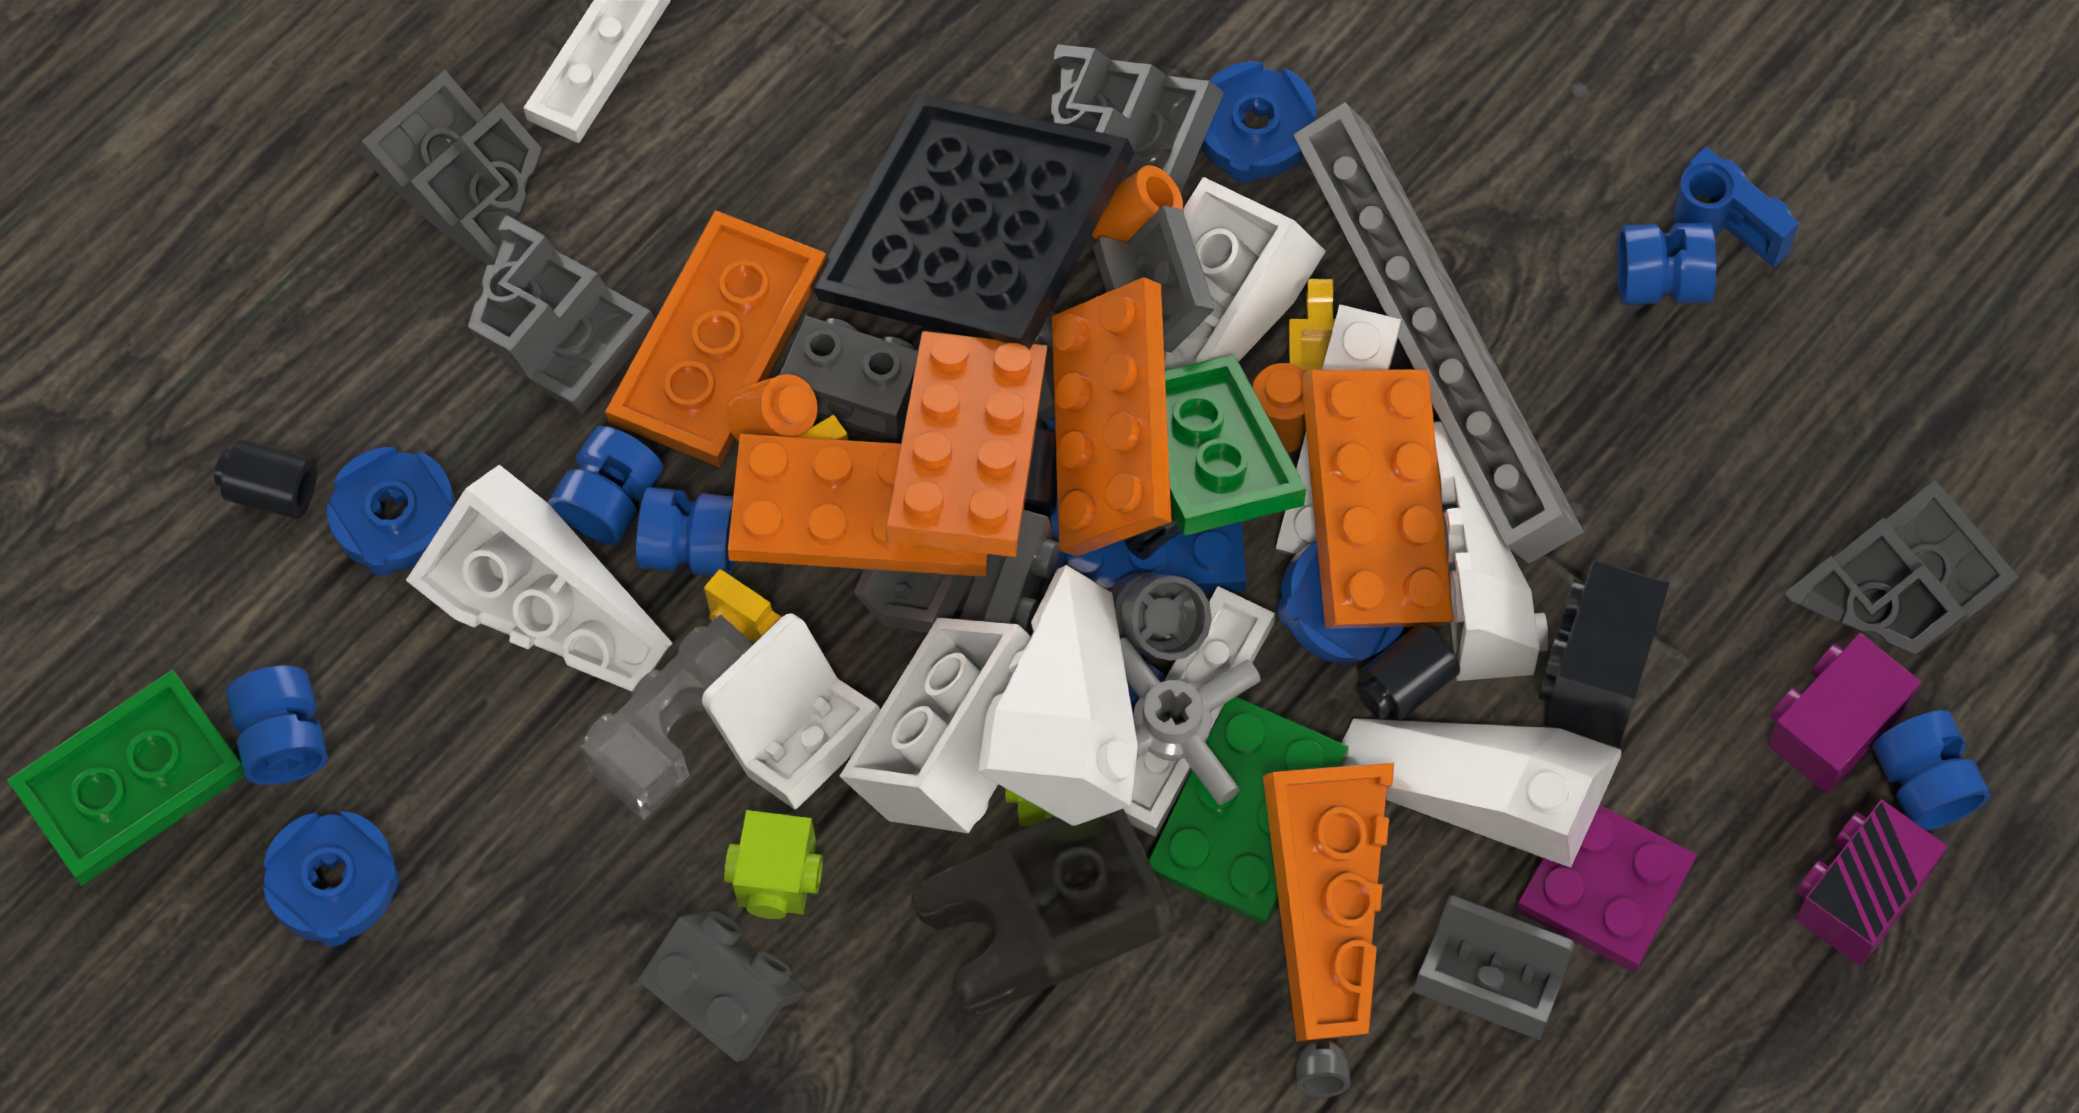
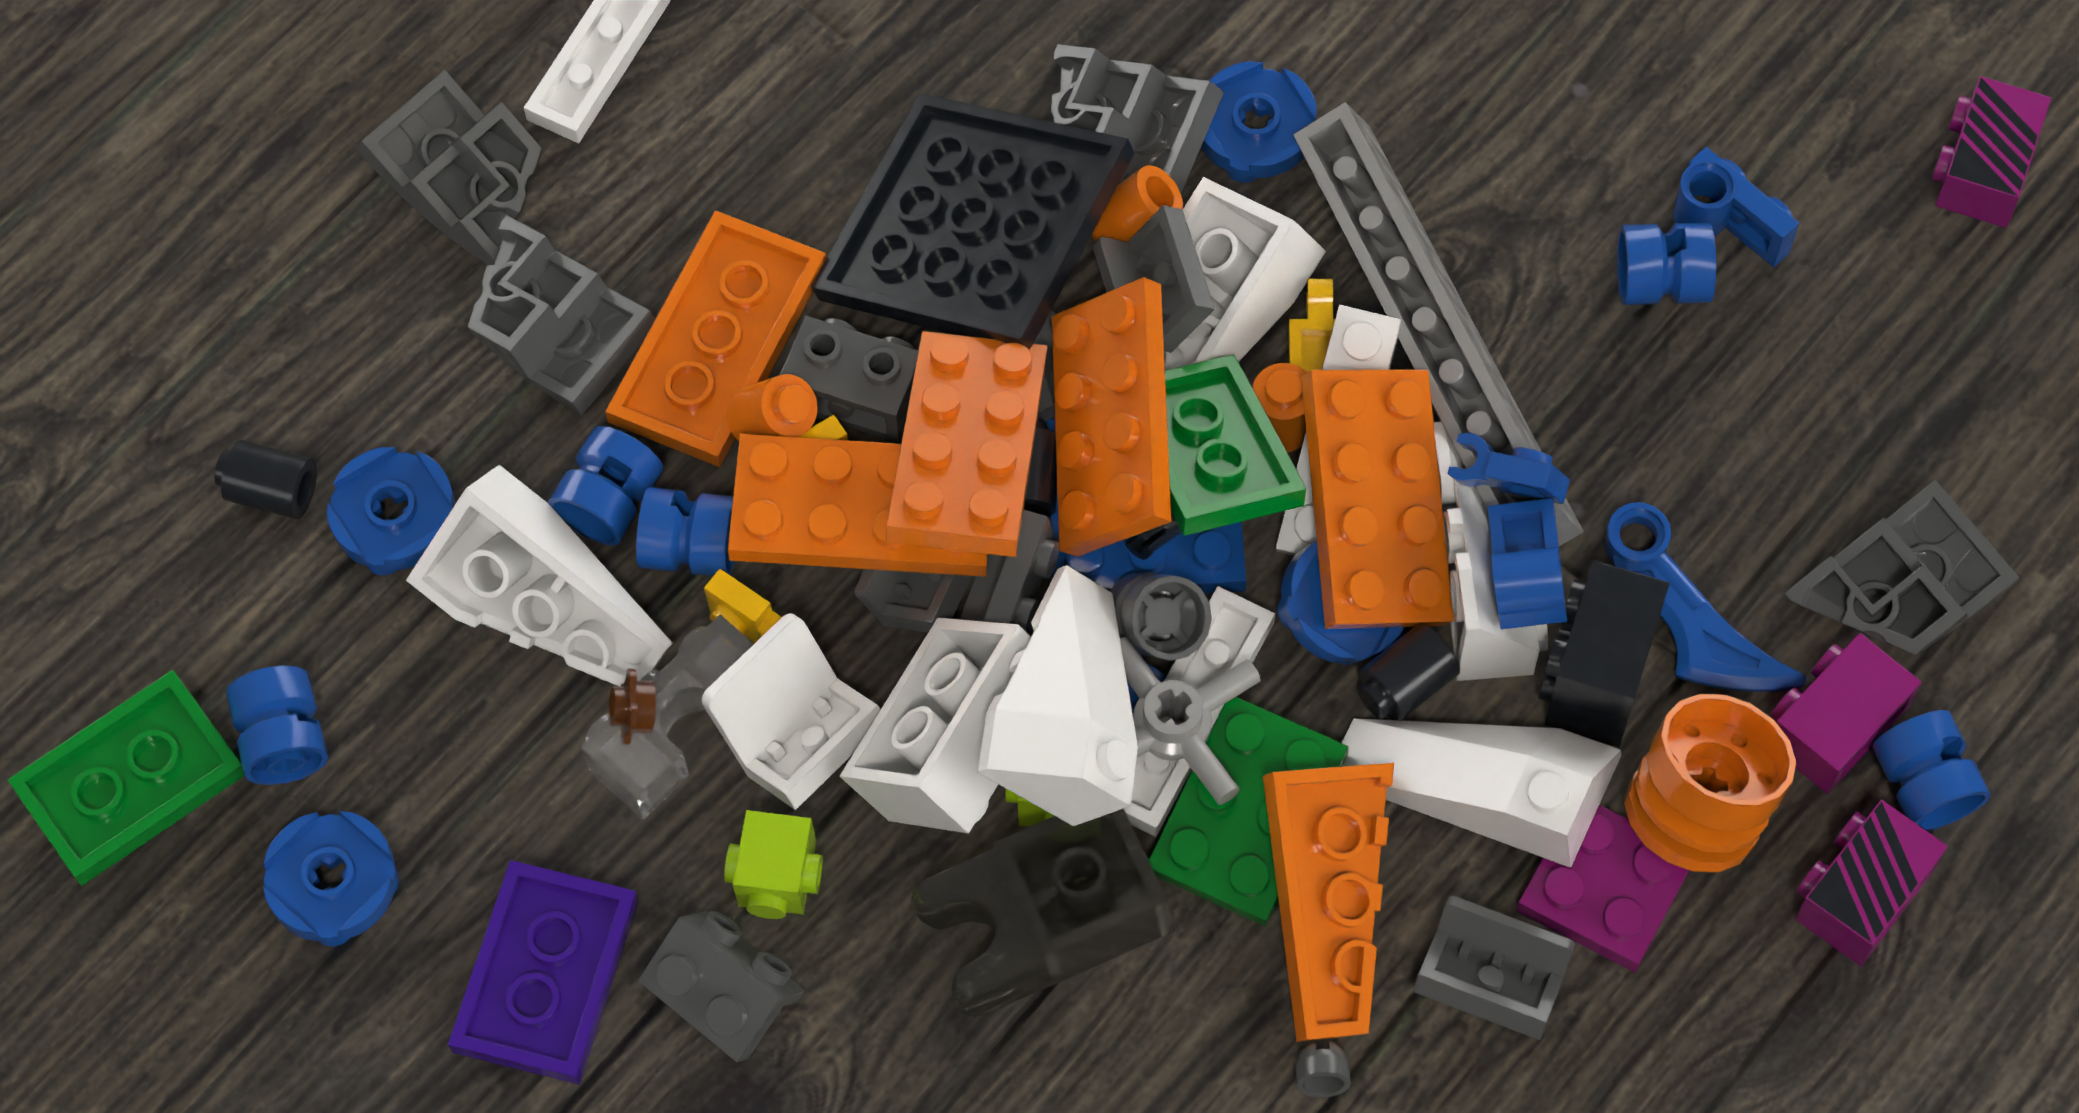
none -> dark purple plate [448,860,639,1085]
none -> reddish brown plate [609,669,656,745]
none -> blue plate [1447,433,1570,504]
none -> blue plate [1488,498,1567,629]
none -> blue piece [1604,502,1806,692]
none -> orange wheel [1624,694,1796,872]
none -> magenta brick [1931,76,2052,228]

